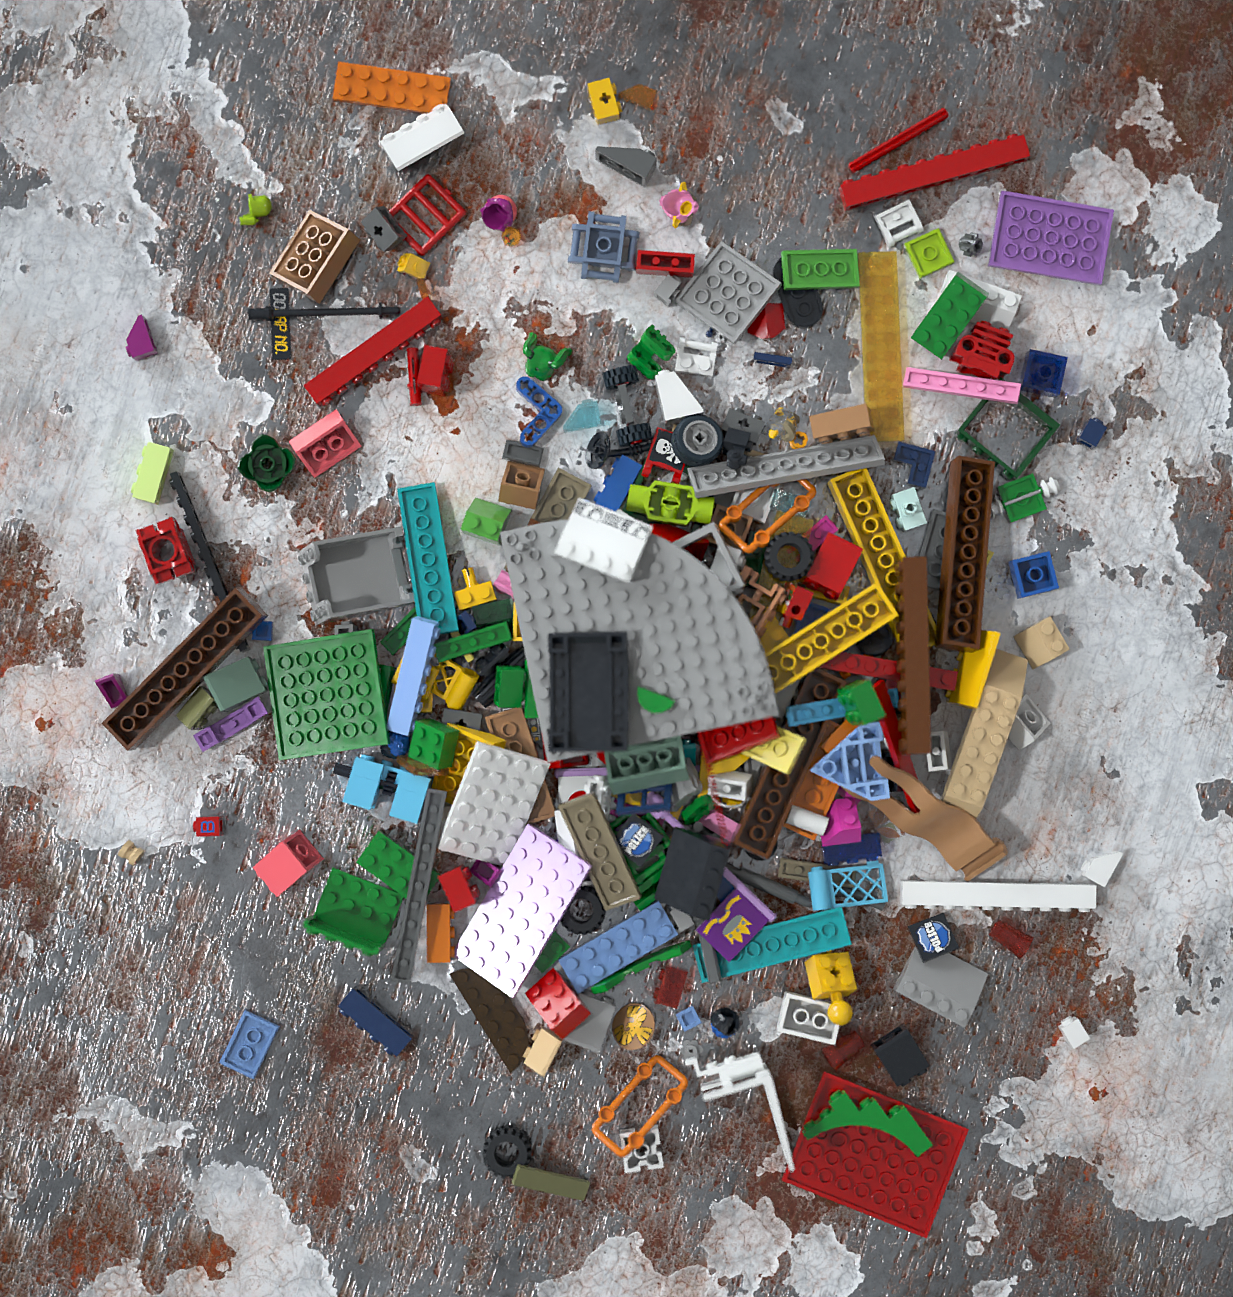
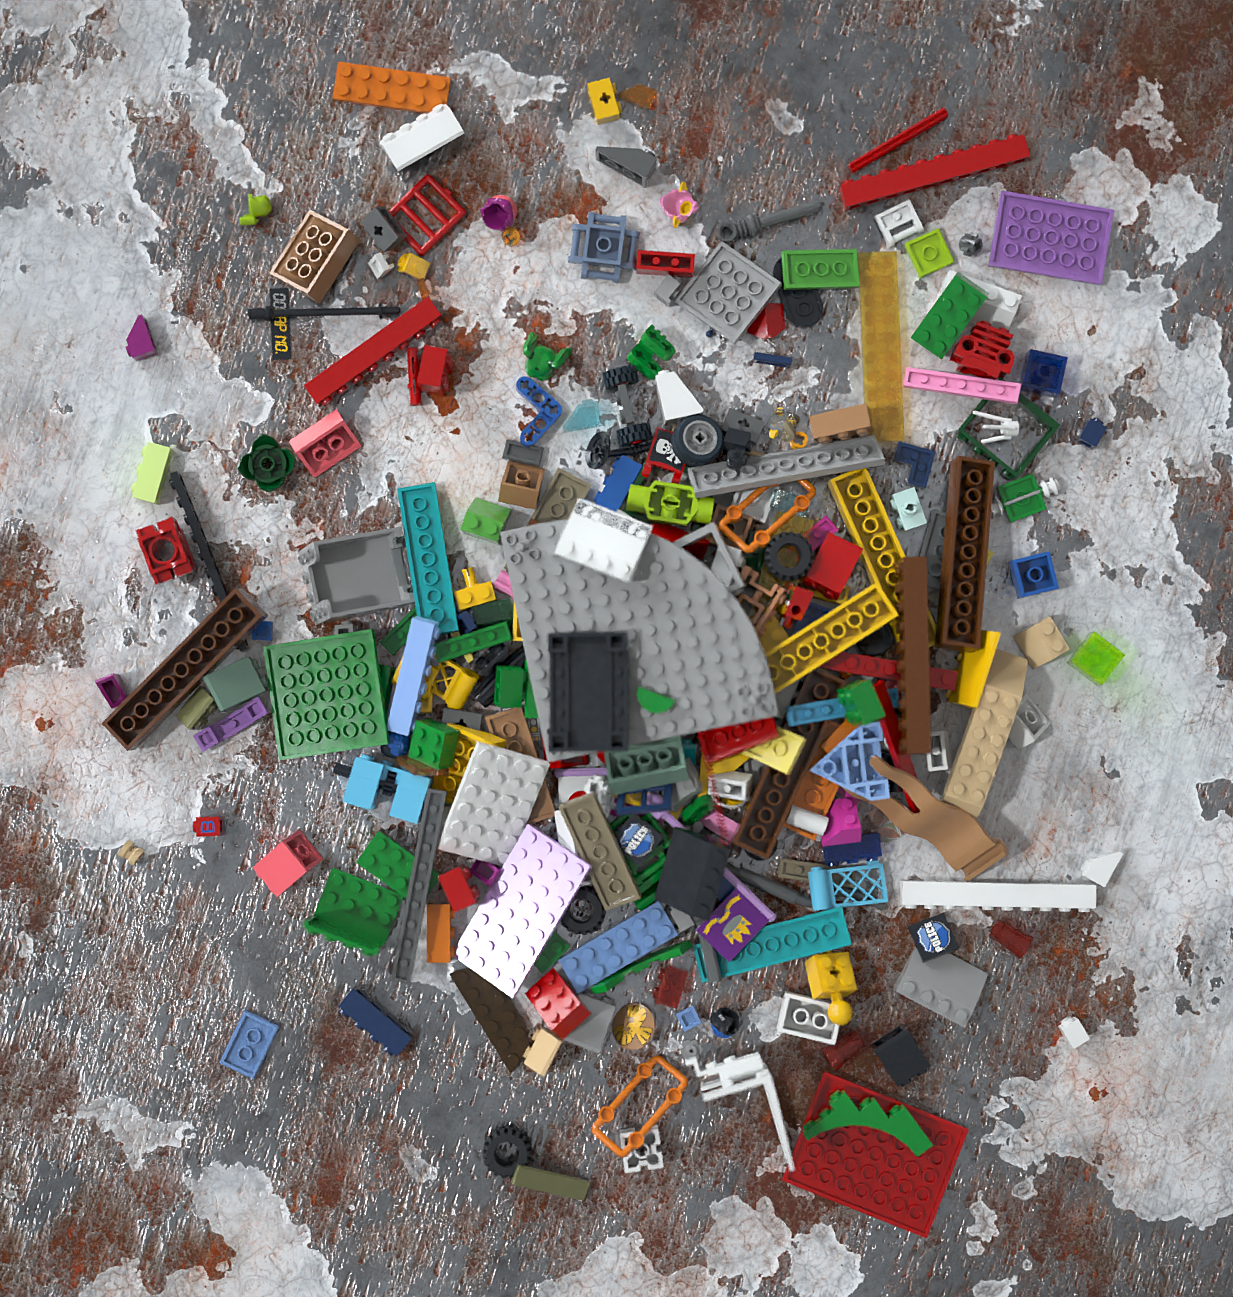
white plate [675,337,718,377] -> none
none -> white tile [368,252,394,279]
none -> dark grey piece [716,200,825,243]
none -> white plant [973,411,1019,443]
none -> clear neon green brick [1066,631,1125,686]

